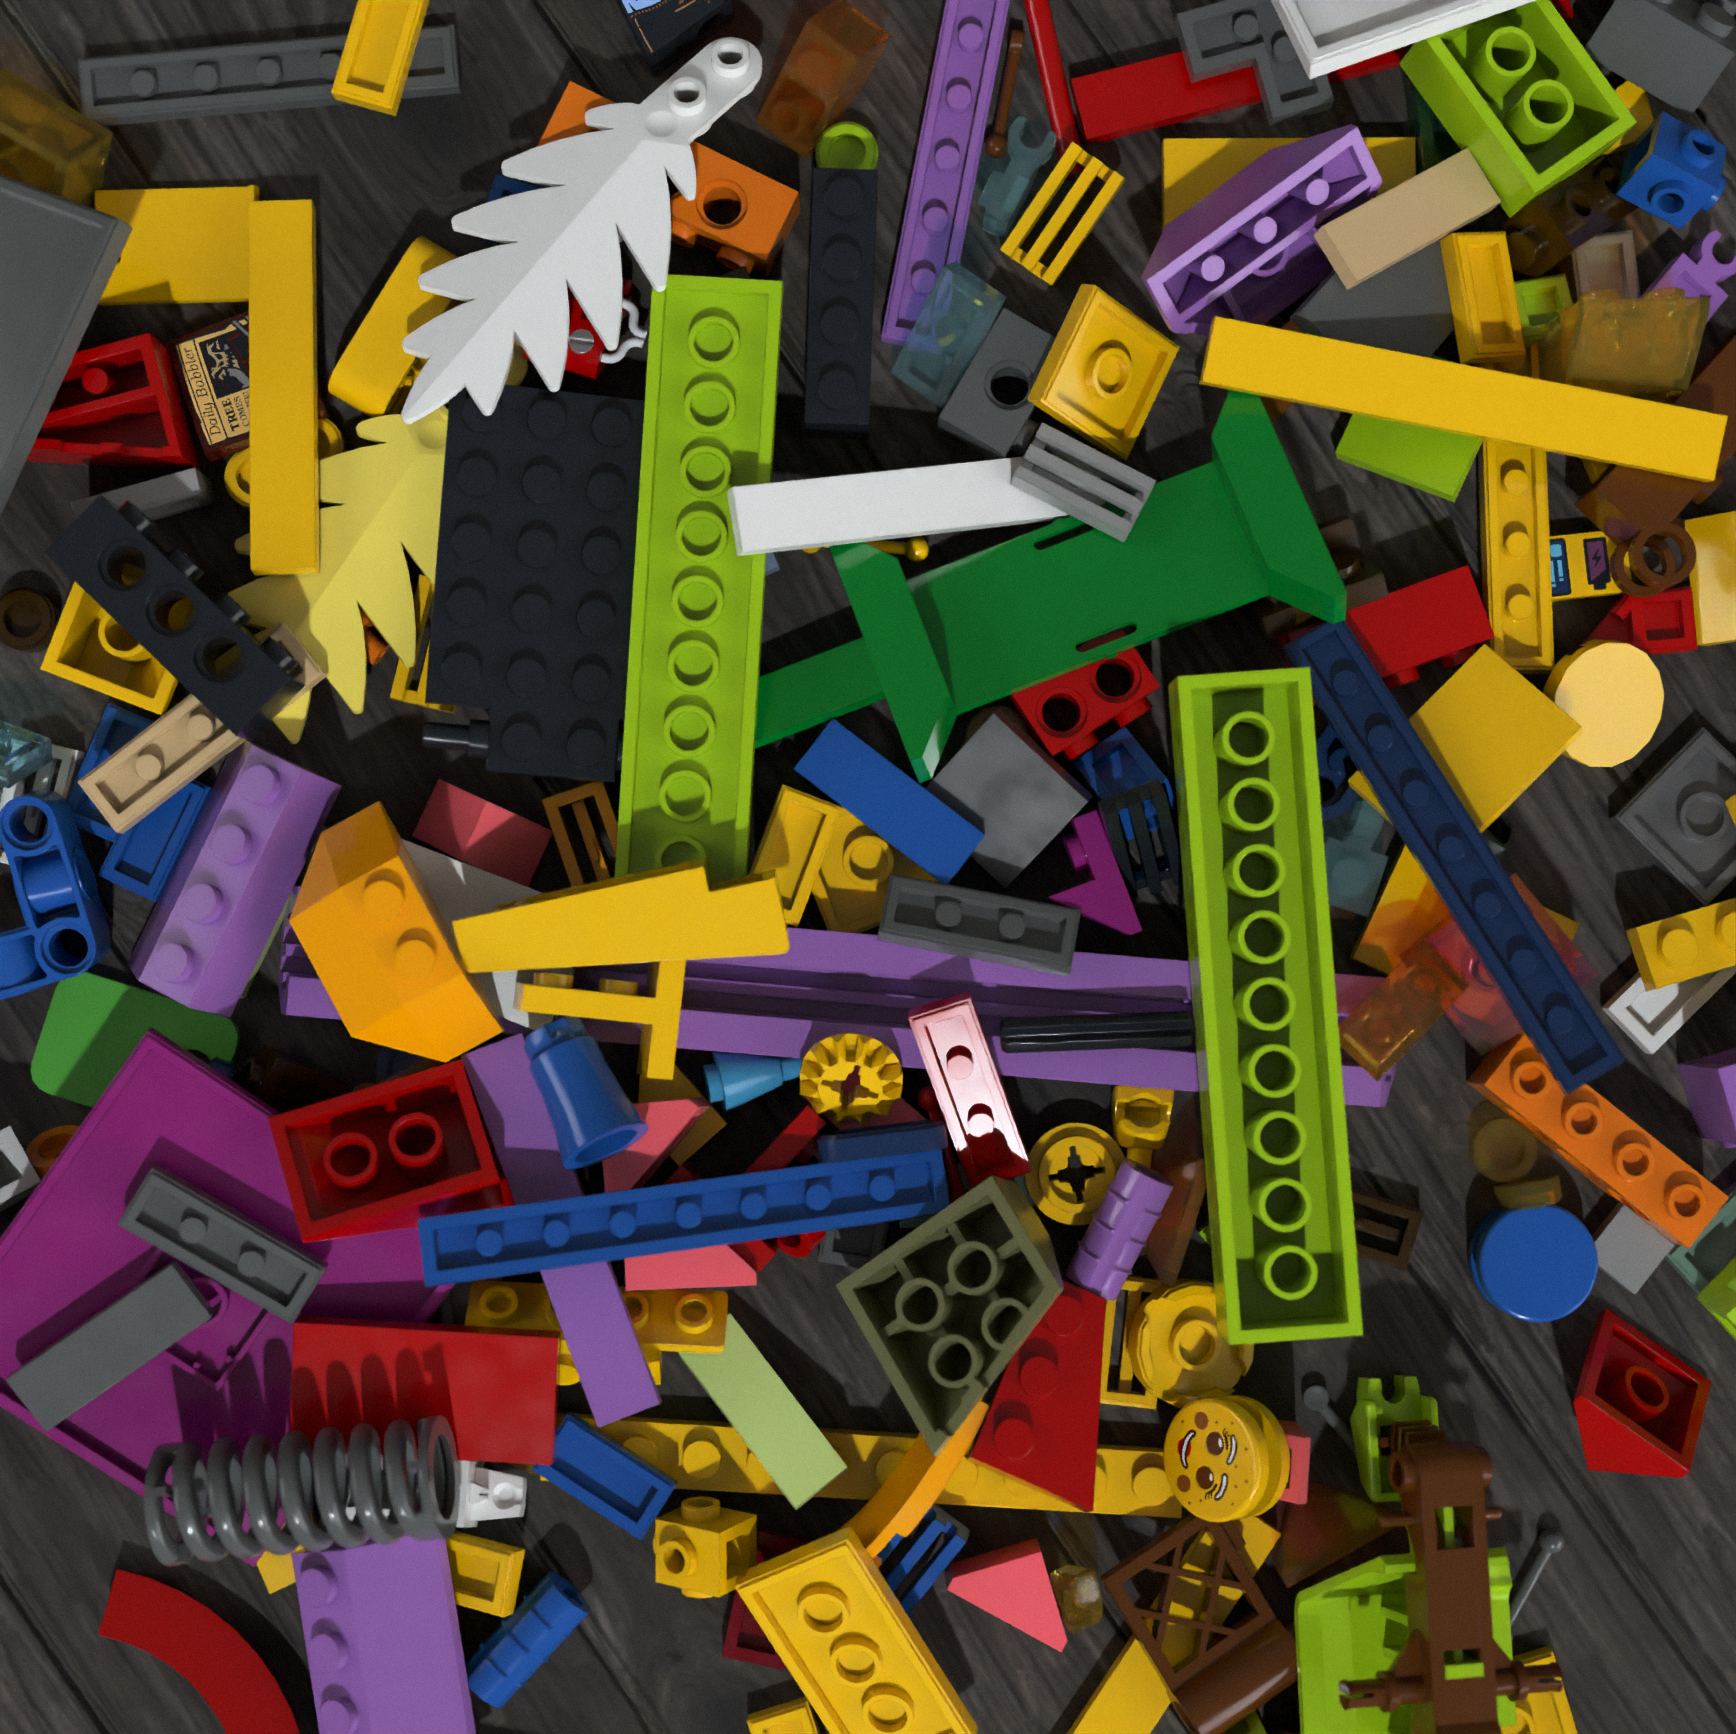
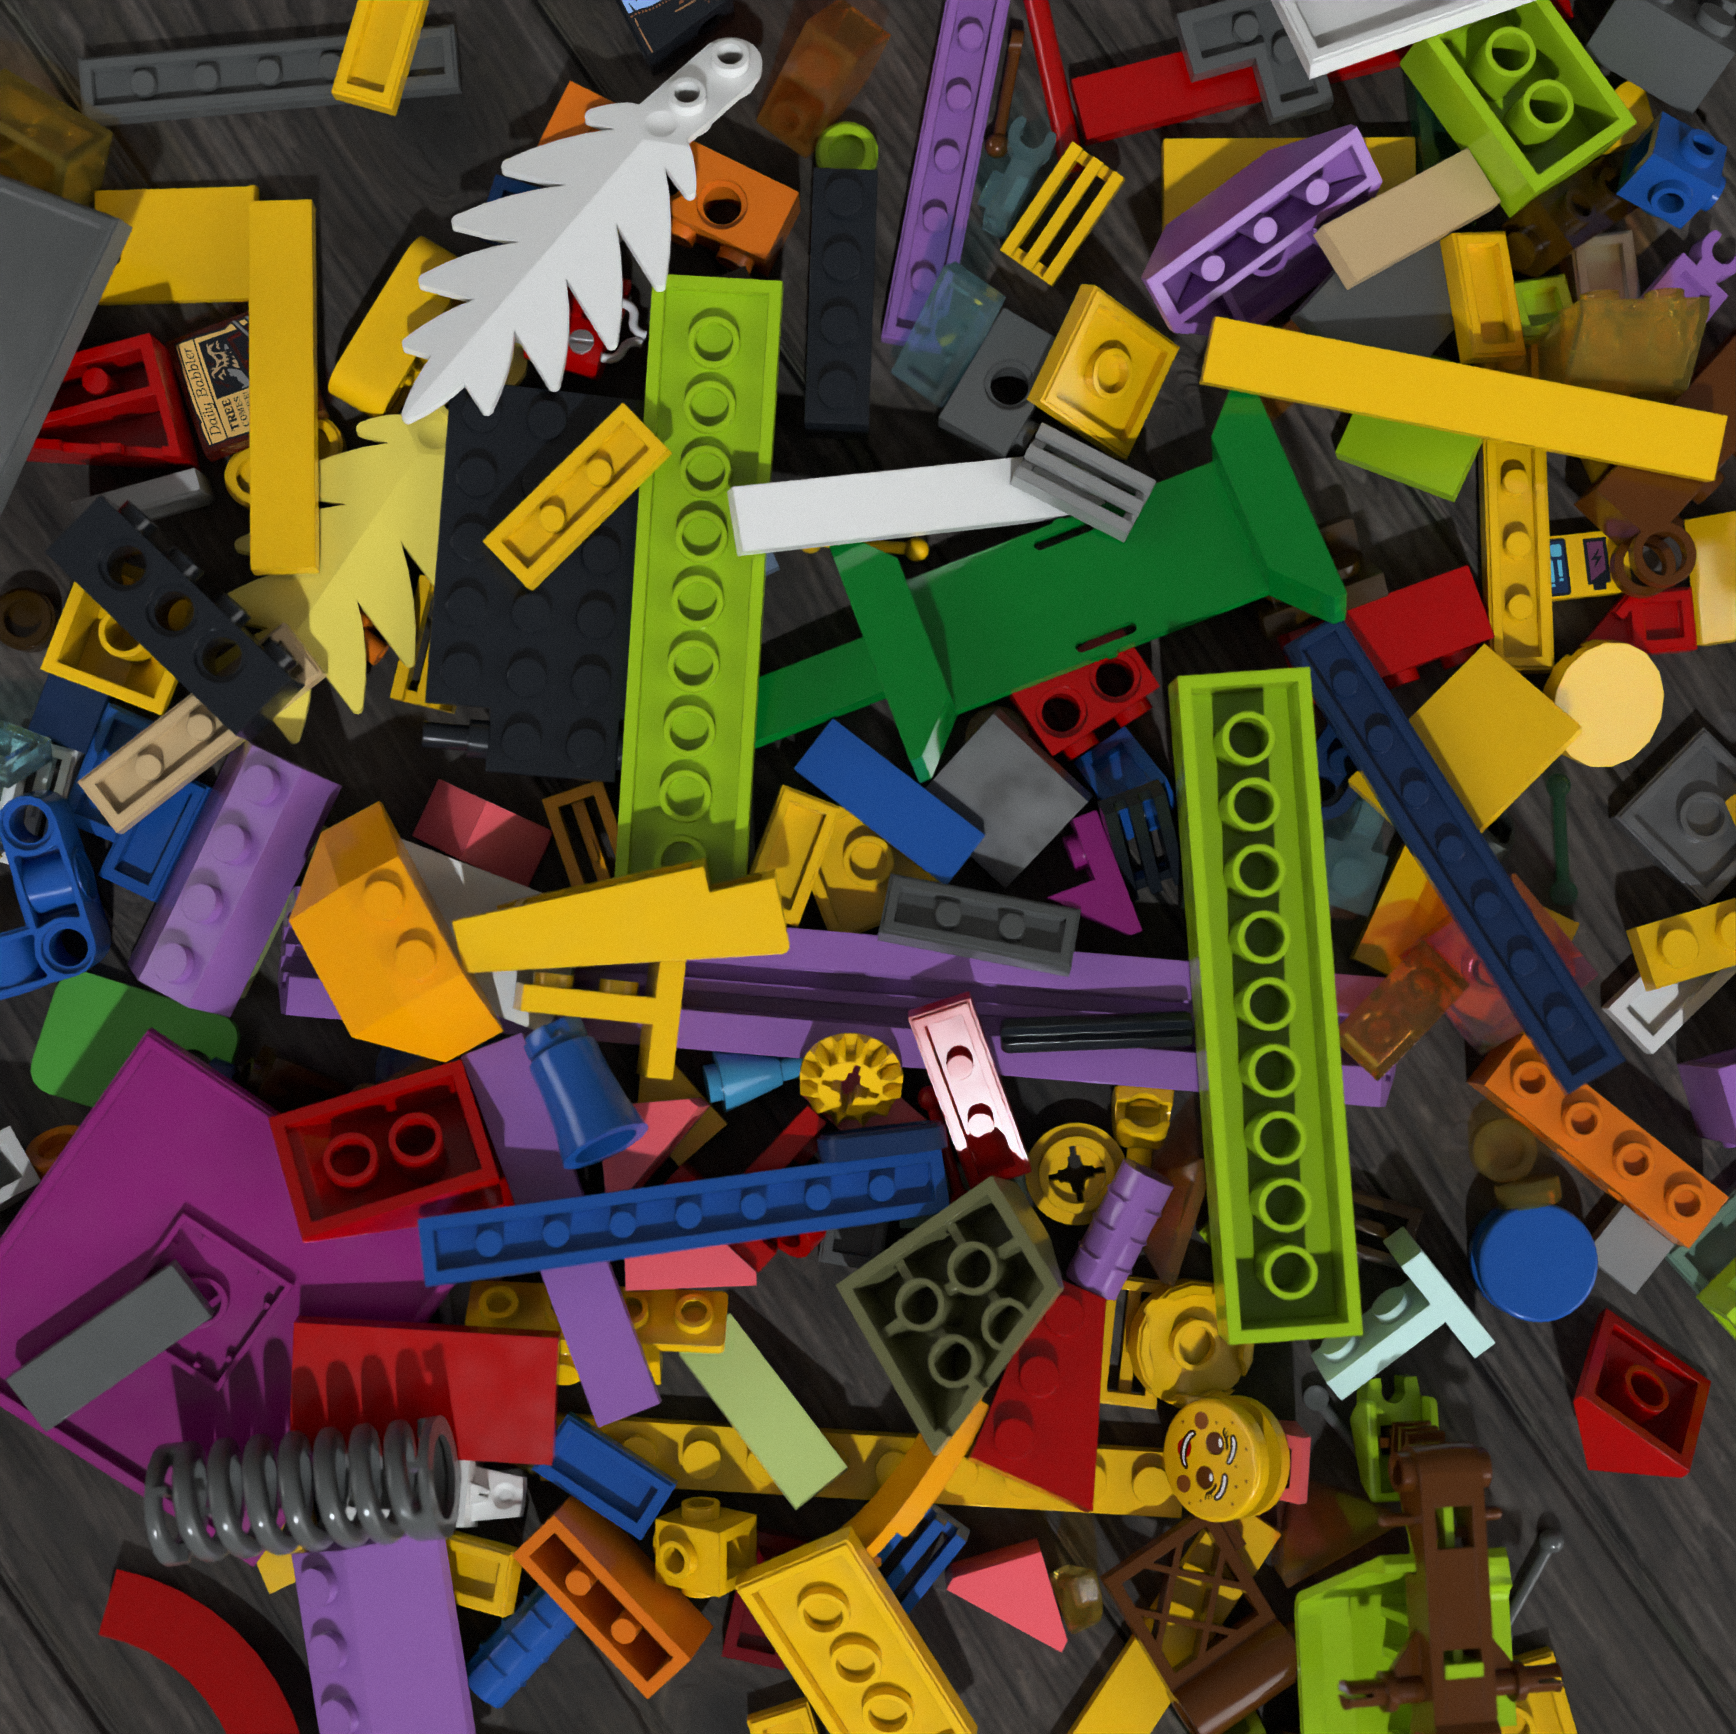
dark grey tile [117,1163,329,1324] -> none
none -> dark blue tile [27,673,115,754]
none -> yellow plate [483,403,672,591]
none -> orange brick [512,1495,714,1700]
none -> light aqua bracket [1310,1226,1495,1401]
none -> clear green hinge [1546,773,1578,906]

